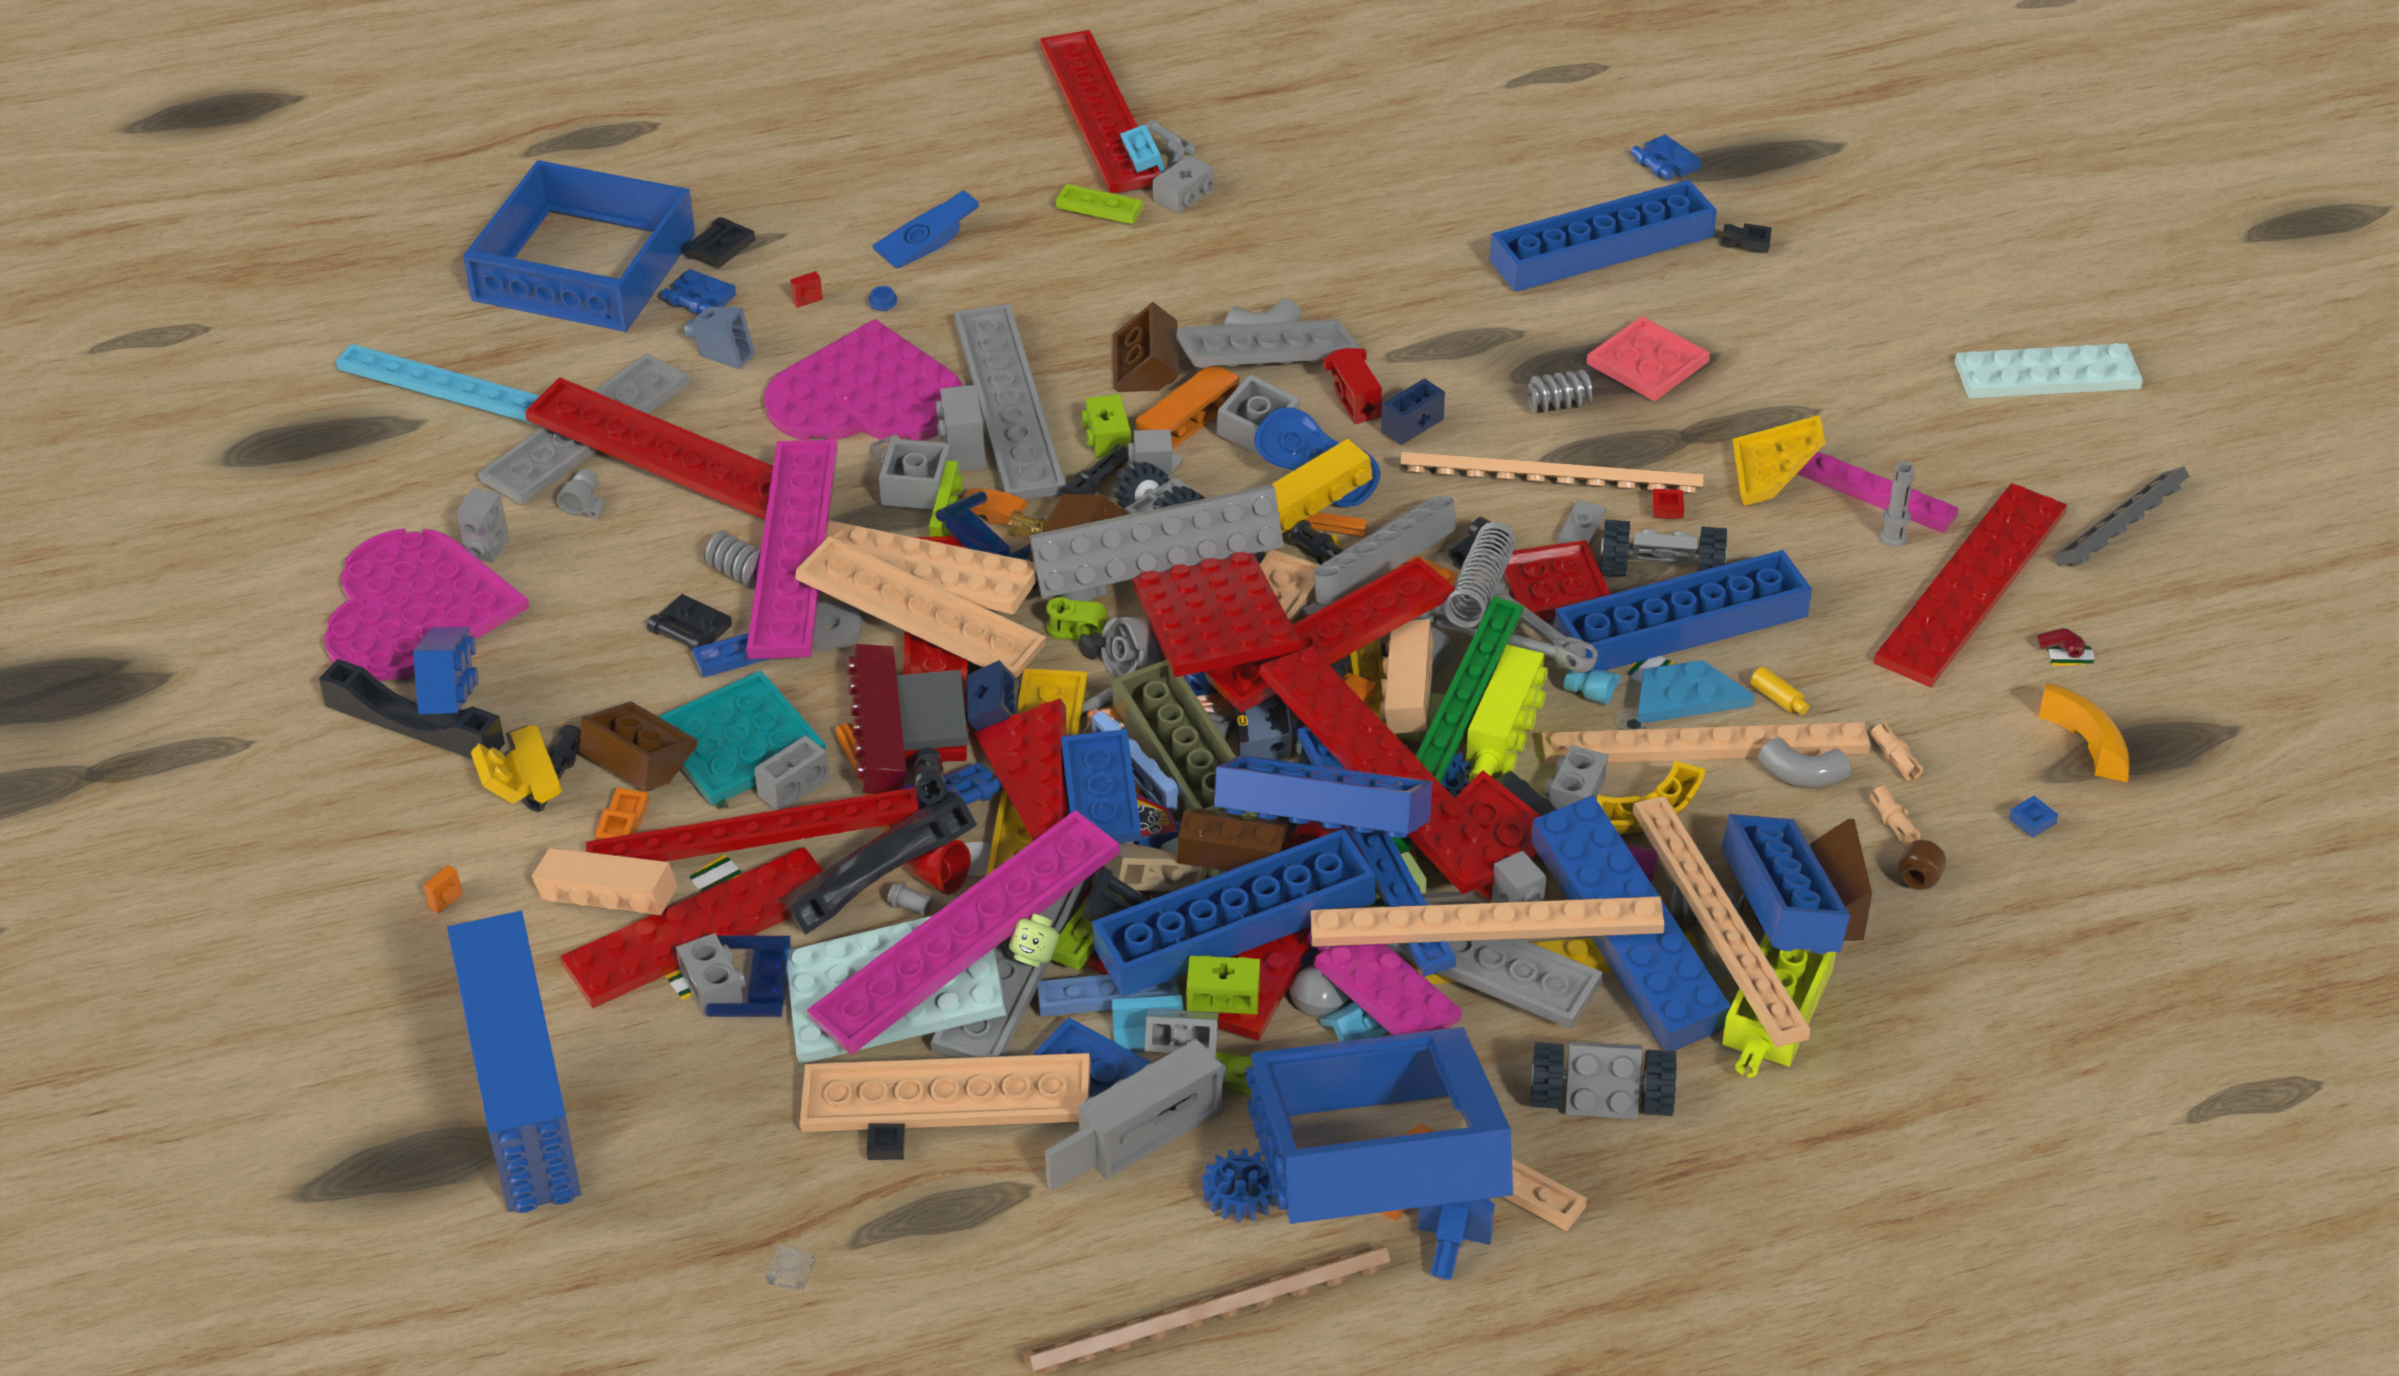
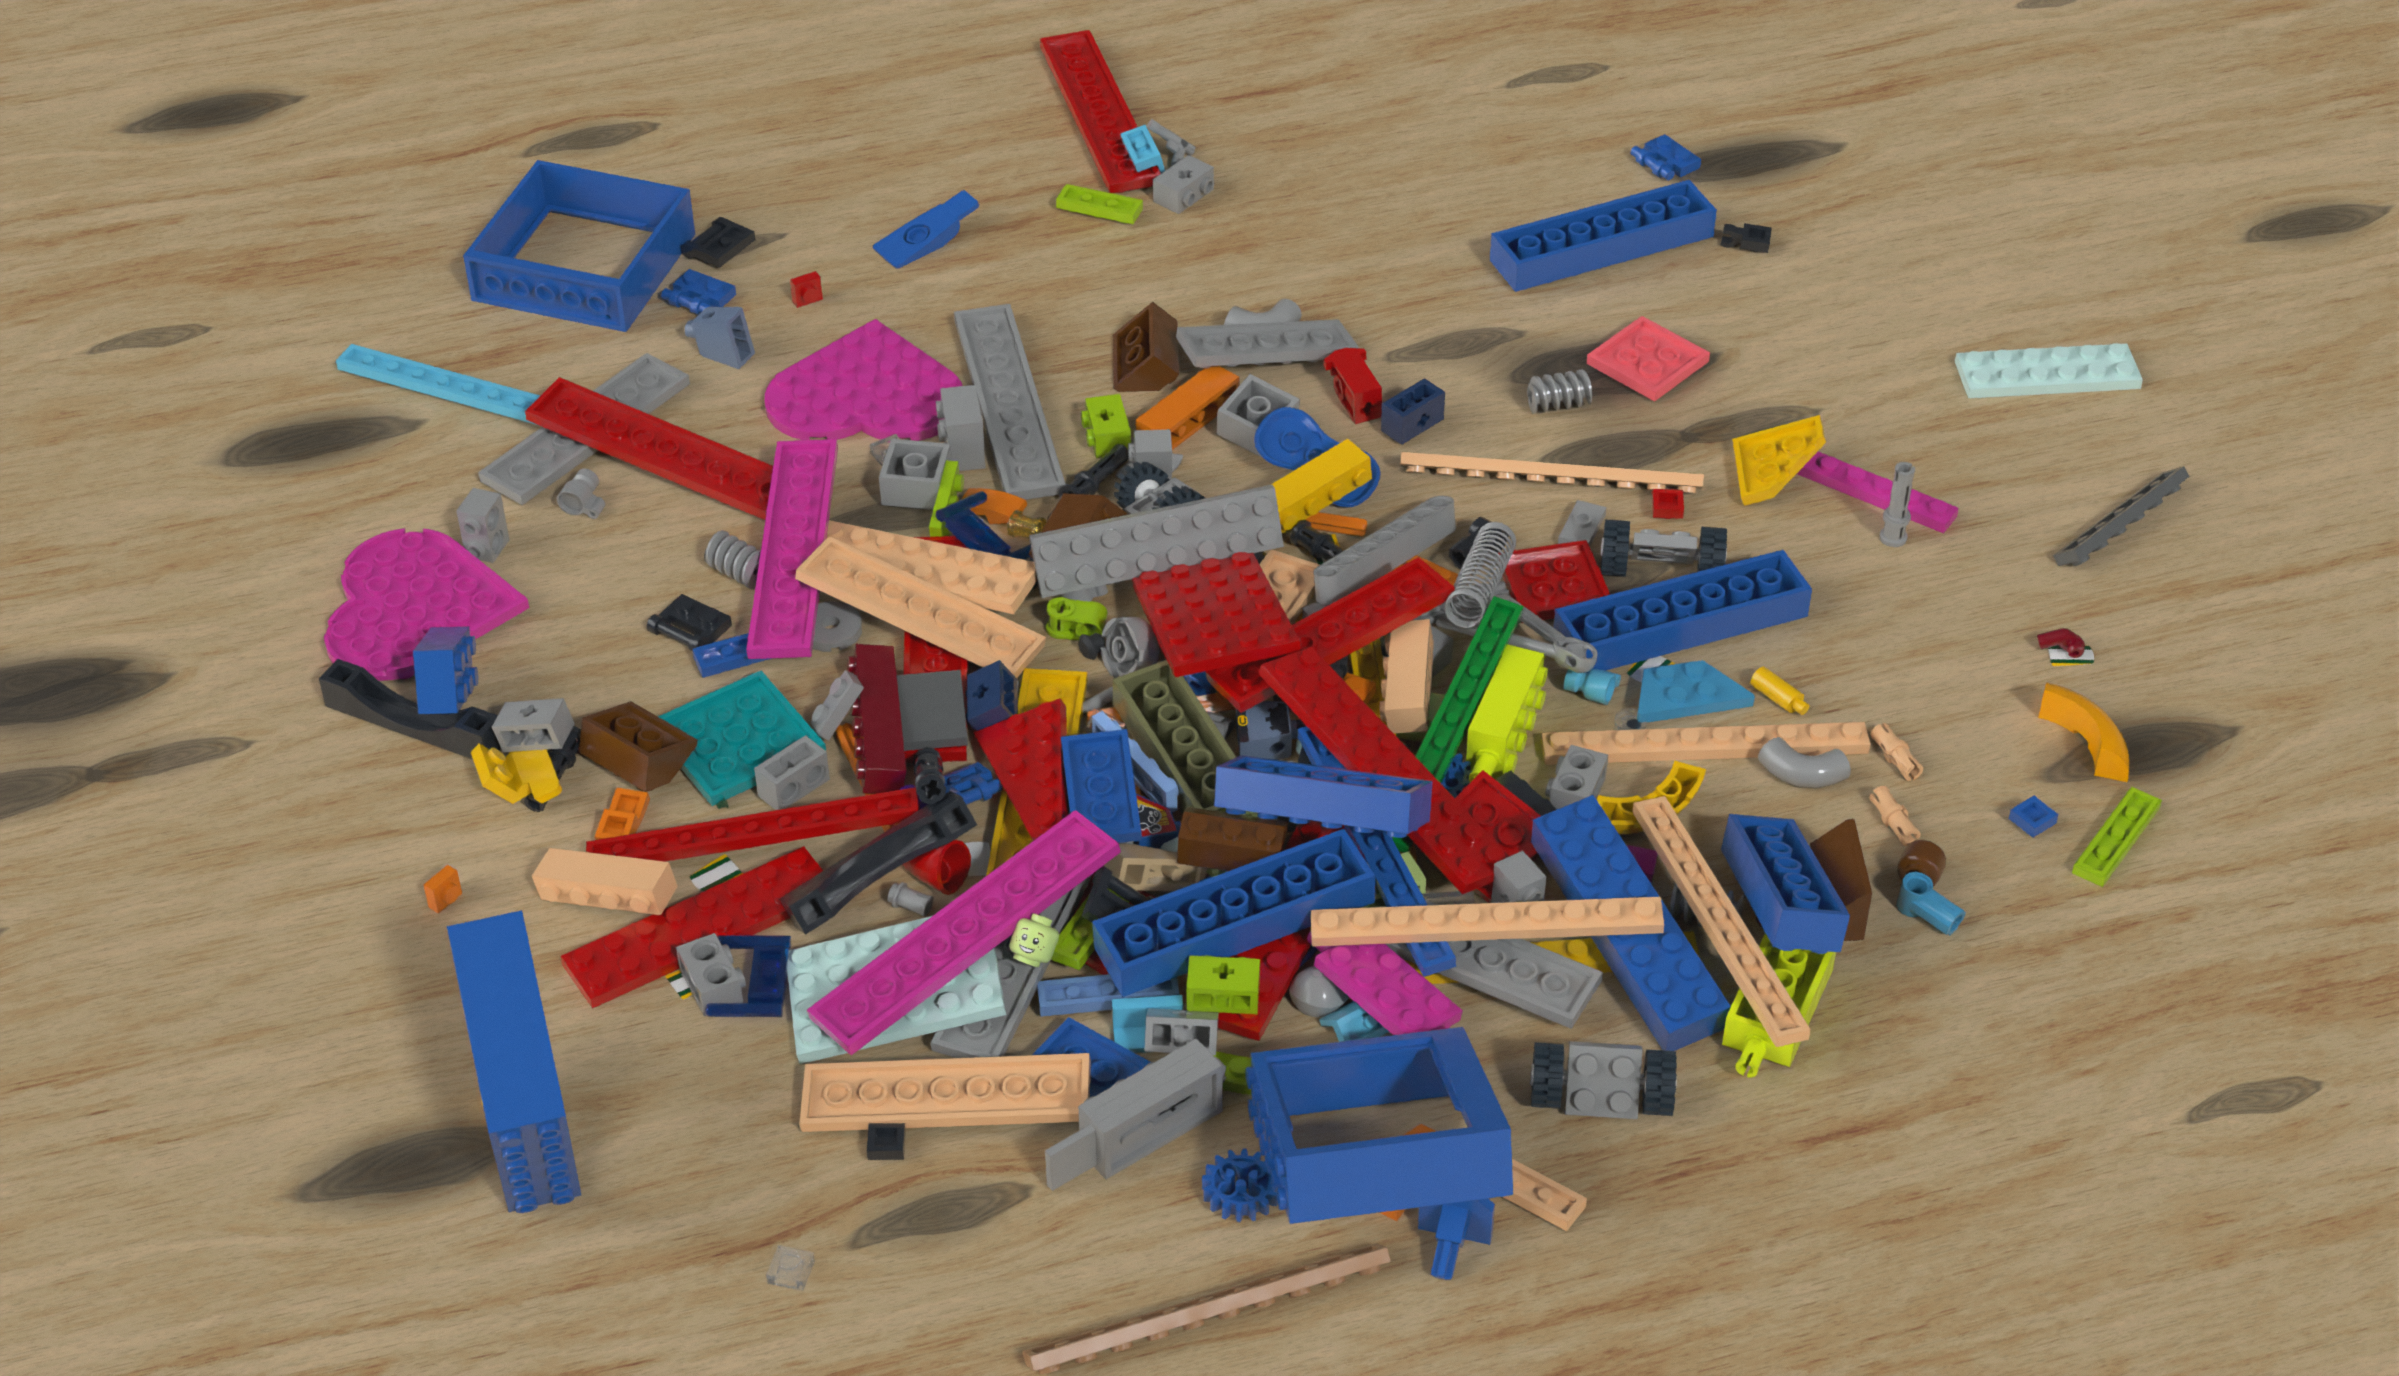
blue plate [869,286,897,311] -> none
red plate [1874,482,2067,688] -> none
none -> light grey brick [492,698,575,752]
none -> light grey plate [810,670,864,741]
none -> dark azure piece [1896,872,1966,936]
none -> lime tile [2072,786,2162,887]

